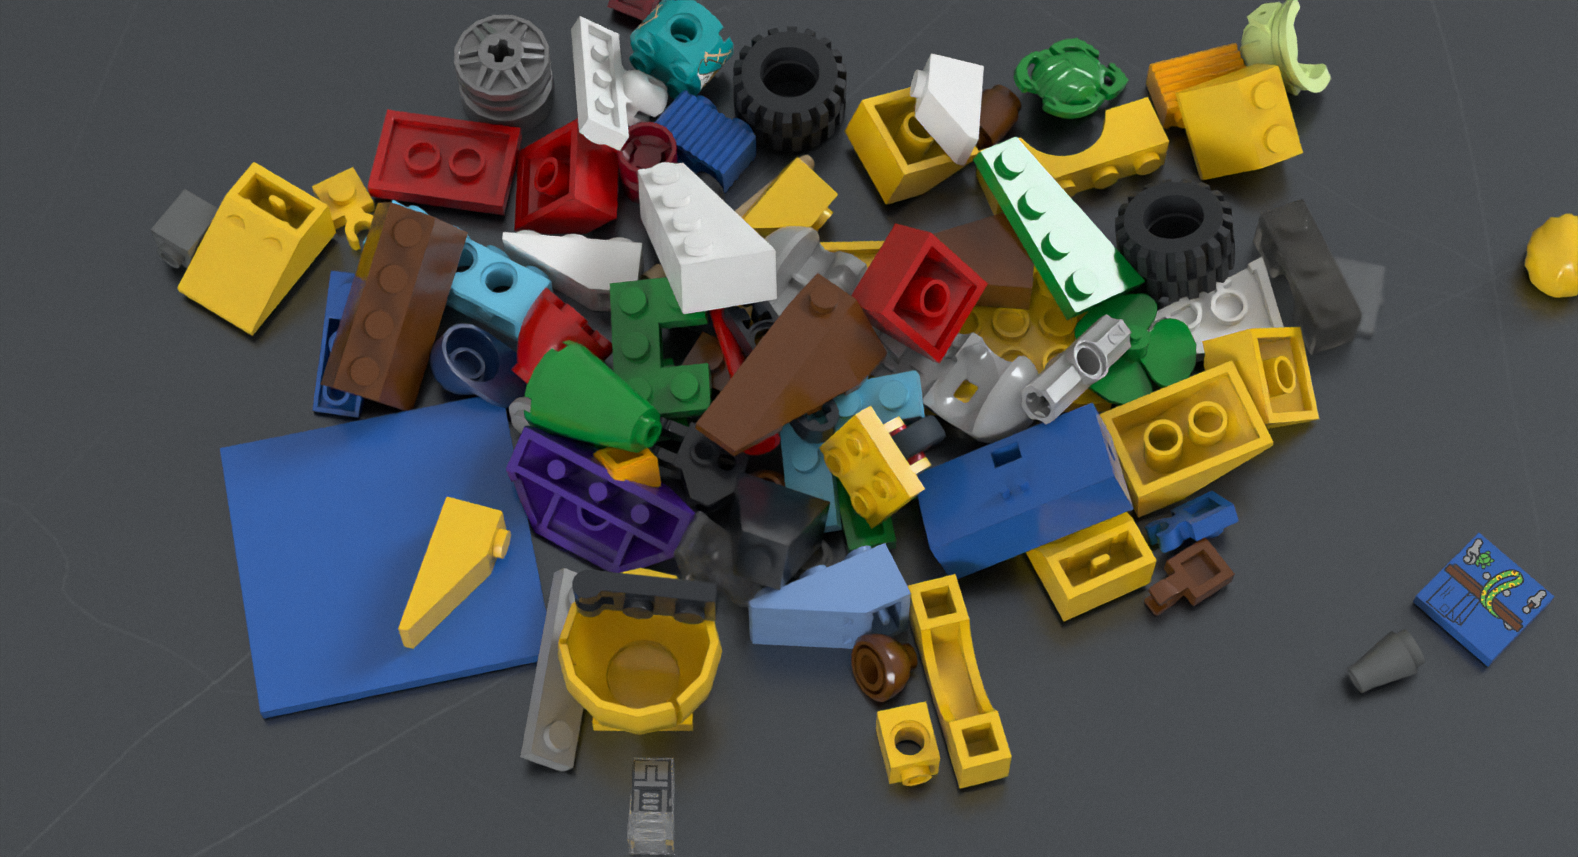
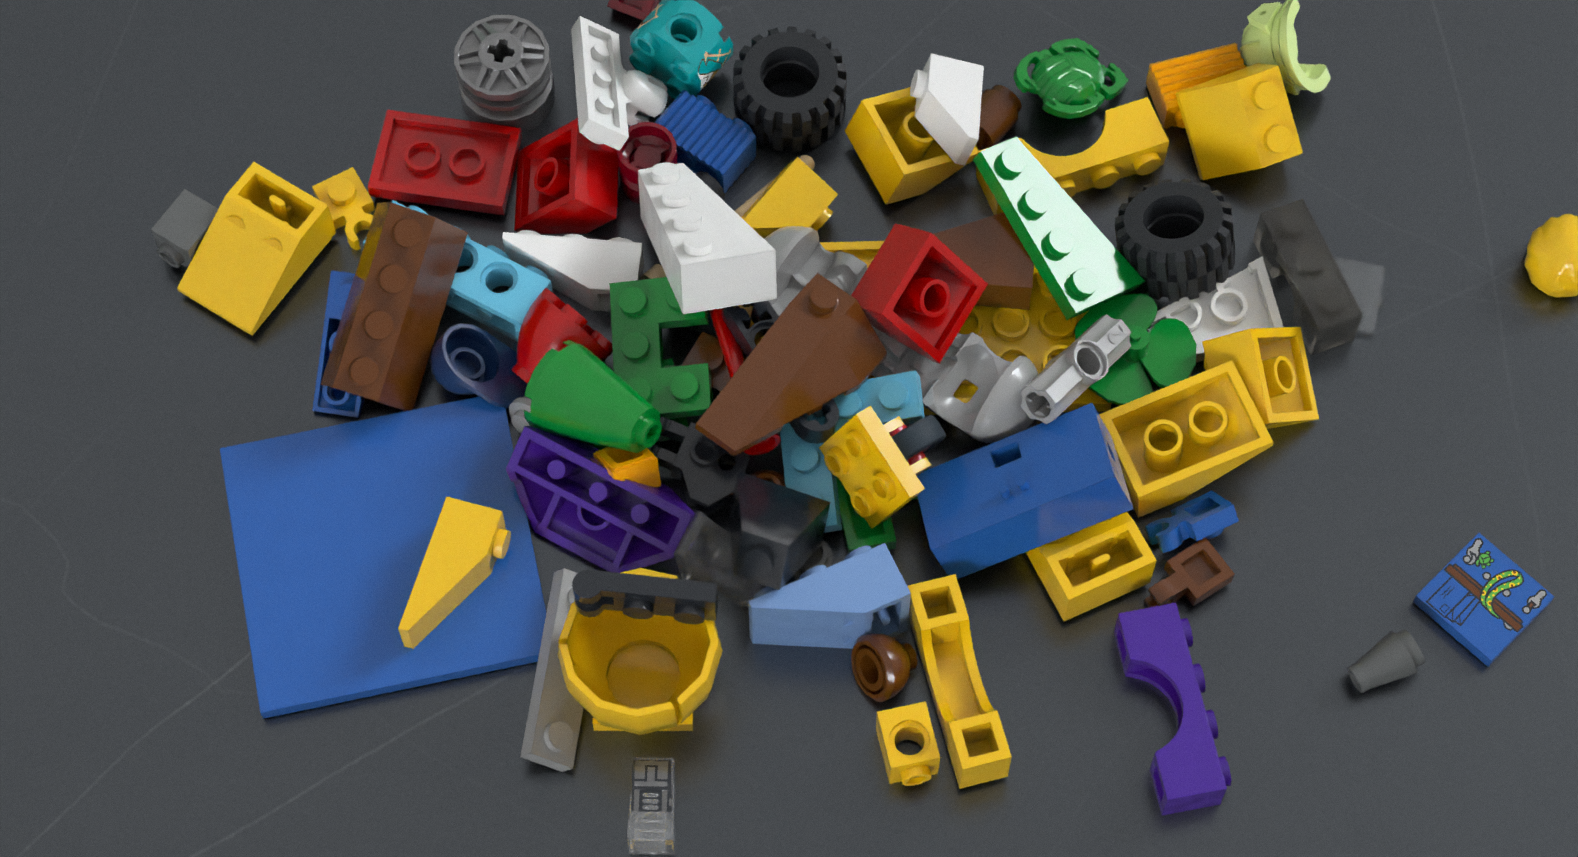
none -> dark purple arch [1113,603,1231,816]

